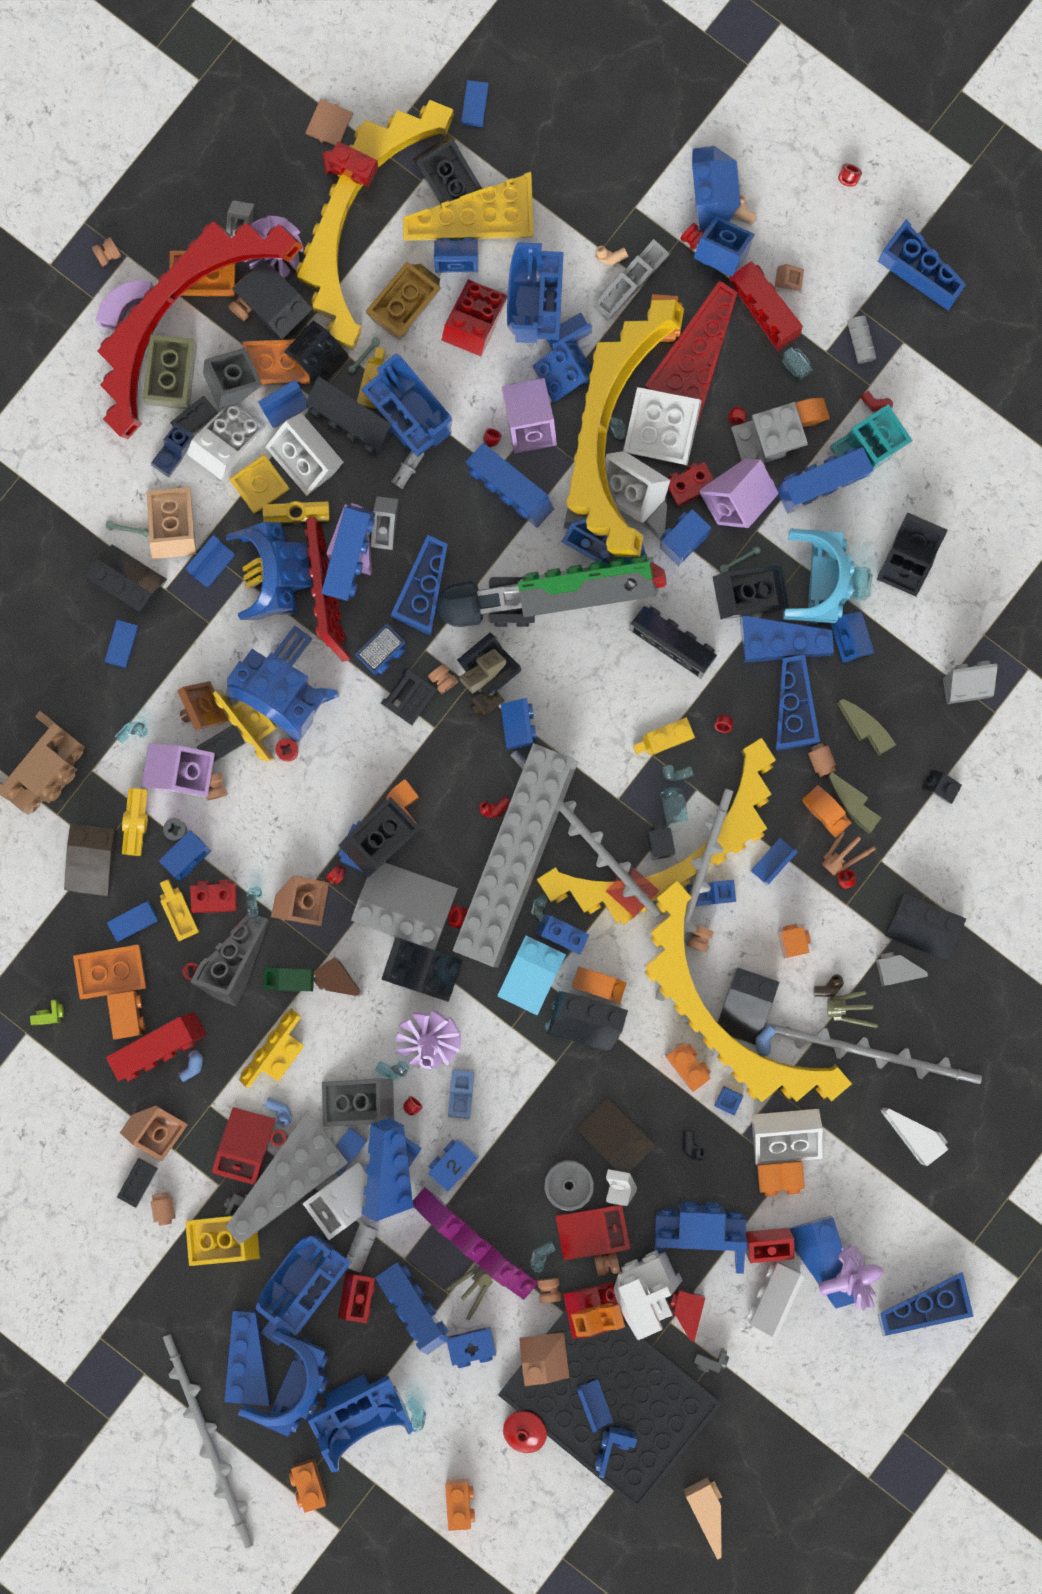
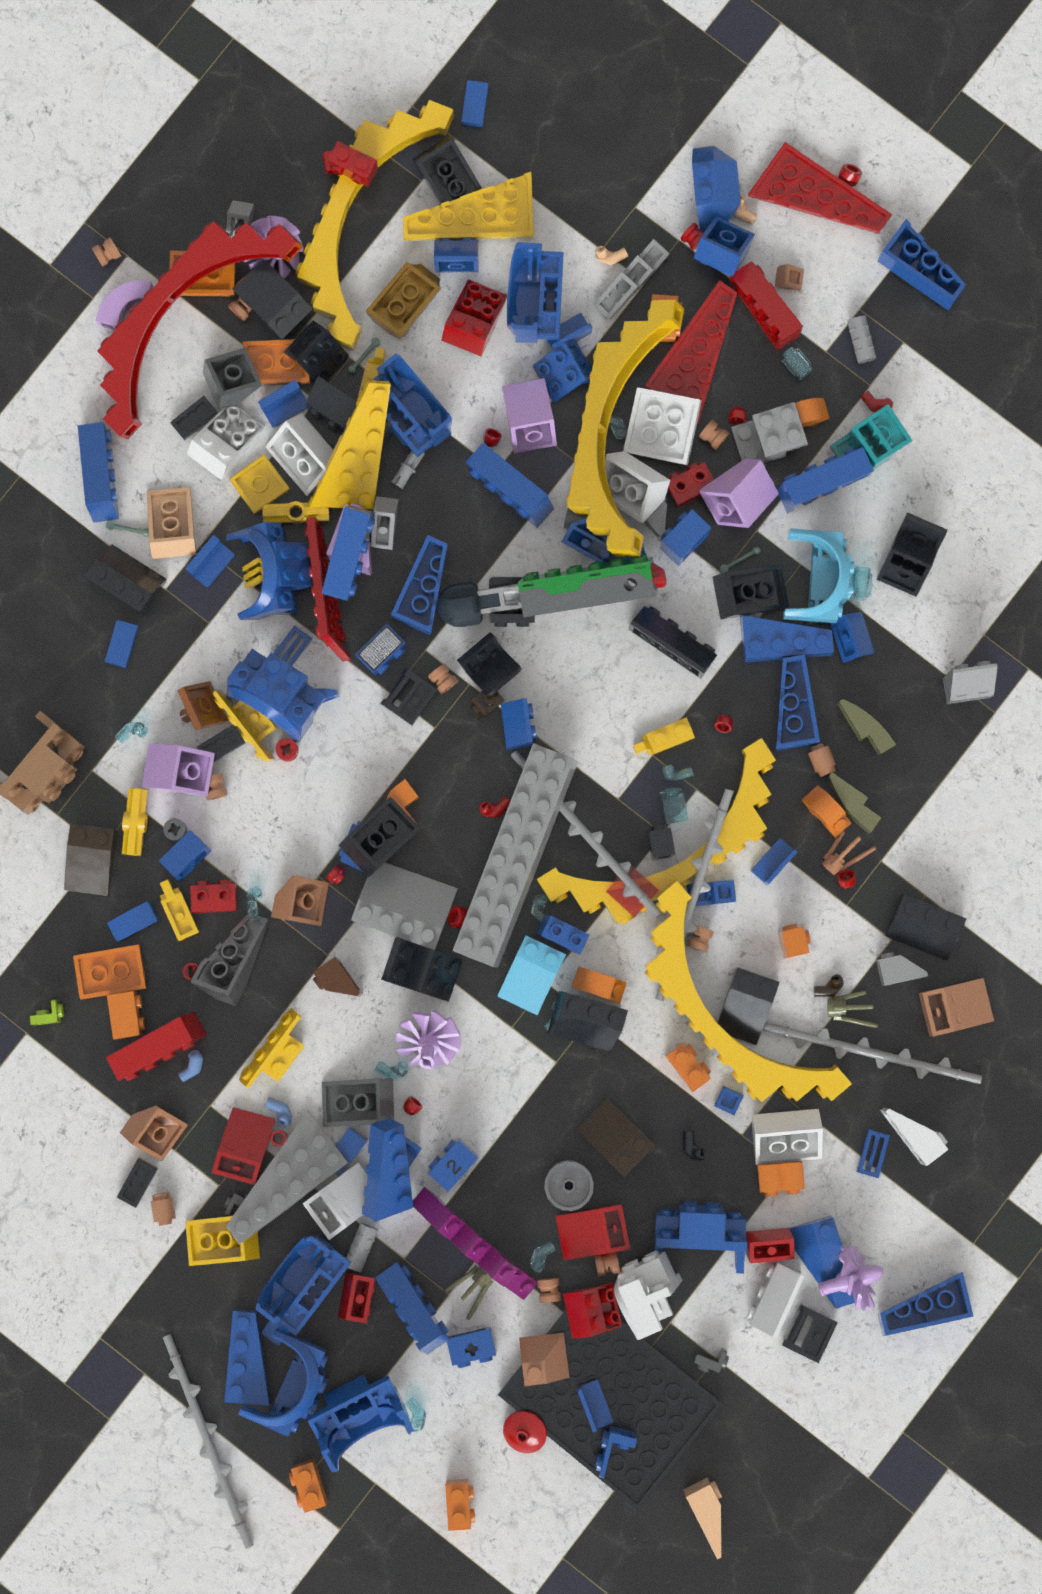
olive brick [143,334,197,409] -> none
dark blue slope [151,423,194,477] -> none
dark green slope [263,967,314,992] -> none
nougat piece [306,99,353,146] -> none
medium blue slope [448,1070,474,1119] -> none
dark tan slope [459,649,506,694] -> none
orange brick [571,1303,625,1337] -> none
white slope [606,1169,637,1206] -> none
red slope [670,1289,706,1342] -> none
medium blue arm [756,1024,777,1056] -> none
black bracket [922,769,962,804] -> none
none -> blue wedge [77,422,119,523]
none -> yellow wing [308,380,391,509]
none -> nougat wheel [699,420,730,450]
none -> red wing [748,142,892,234]
none -> black plate [782,1304,838,1363]
none -> blue tile [856,1129,890,1178]
none -> nougat slope [918,978,994,1037]

